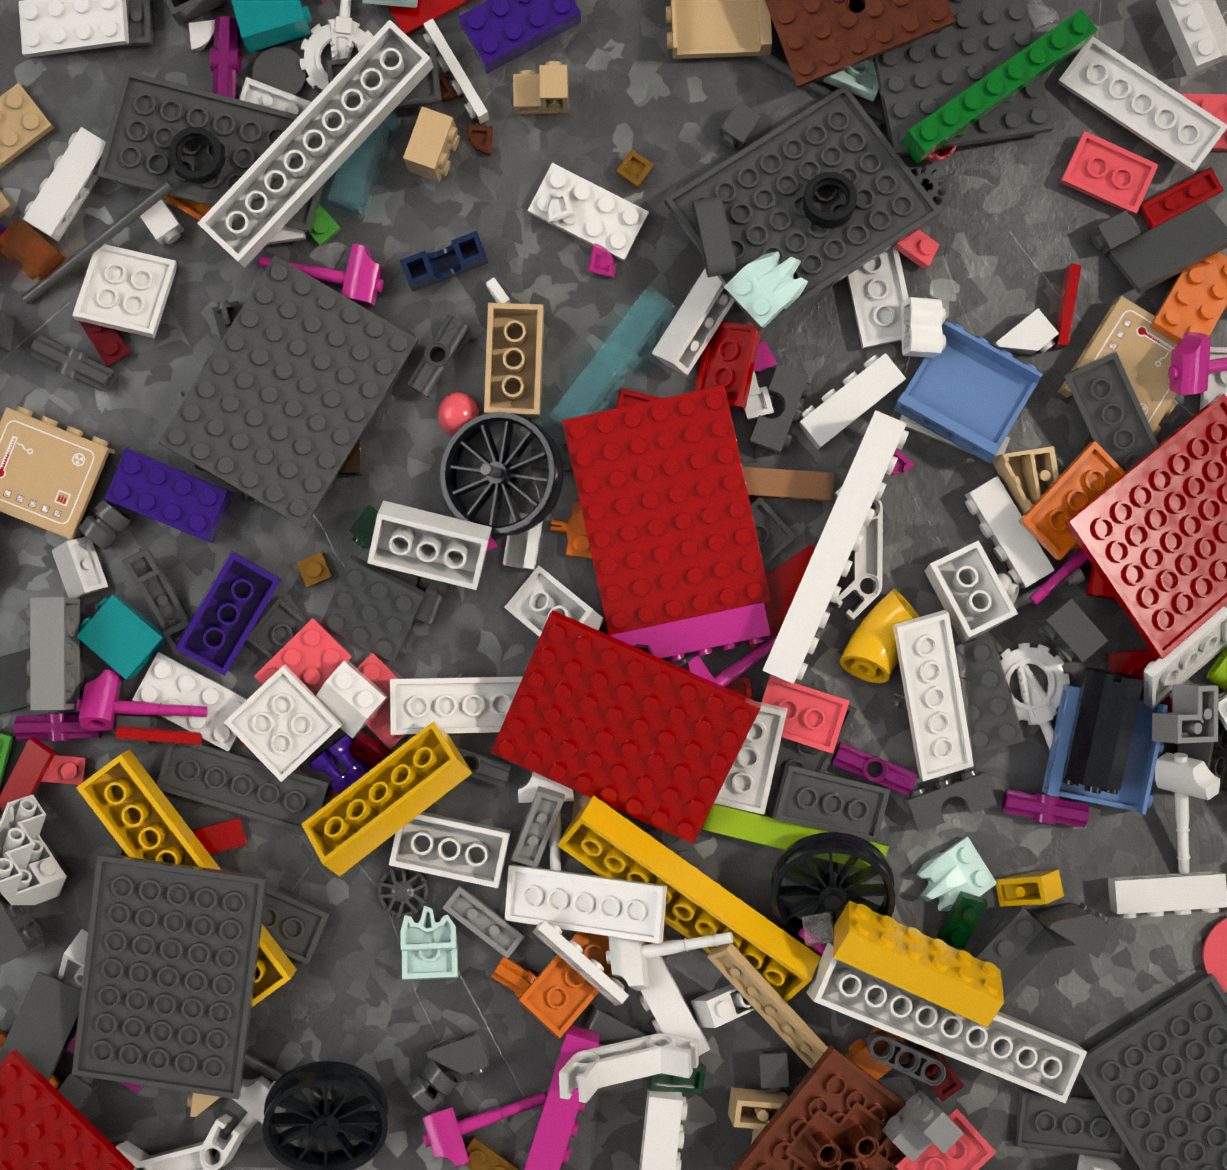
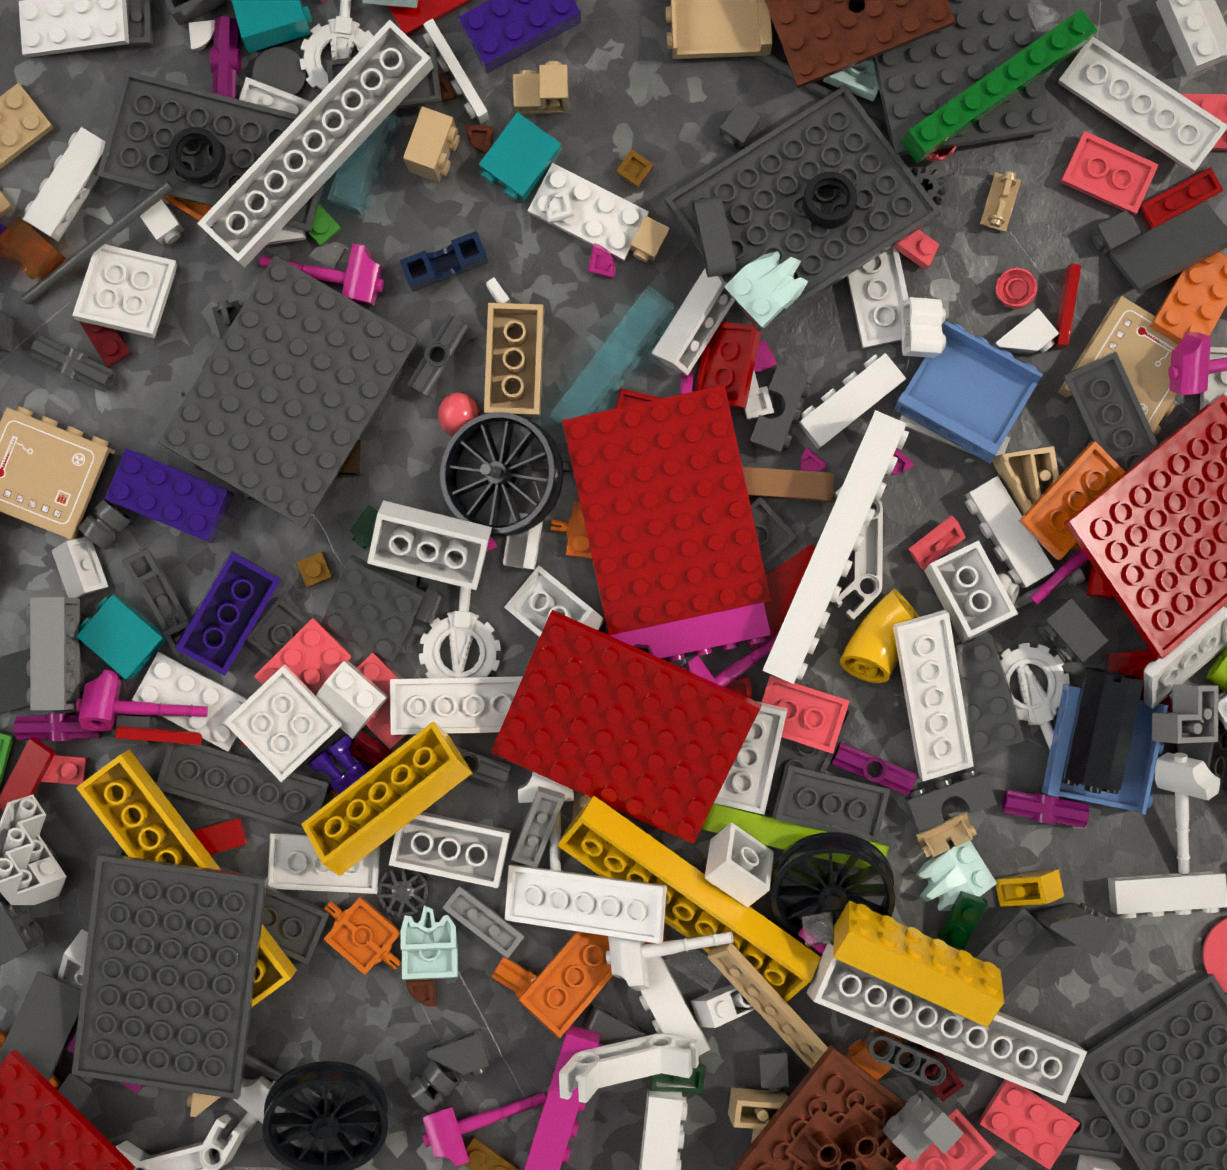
white plate [532,921,629,1006] -> none
none -> white tile [267,833,381,894]
none -> orange plate [324,896,402,975]
none -> copper tile [406,979,436,1007]
none -> white bar [419,586,501,678]
none -> teal brick [479,112,562,203]
none -> tan brick [630,216,670,263]
none -> dark pink tile [680,372,693,394]
none -> white brick [704,822,774,908]
none -> dark pink tile [800,447,828,472]
none -> coral plate [909,515,966,571]
none -> tan hinge [916,812,977,858]
none -> coral plate [977,1079,1079,1170]
none -> tan hinge [980,171,1021,232]
none -> coral hair [995,267,1037,310]

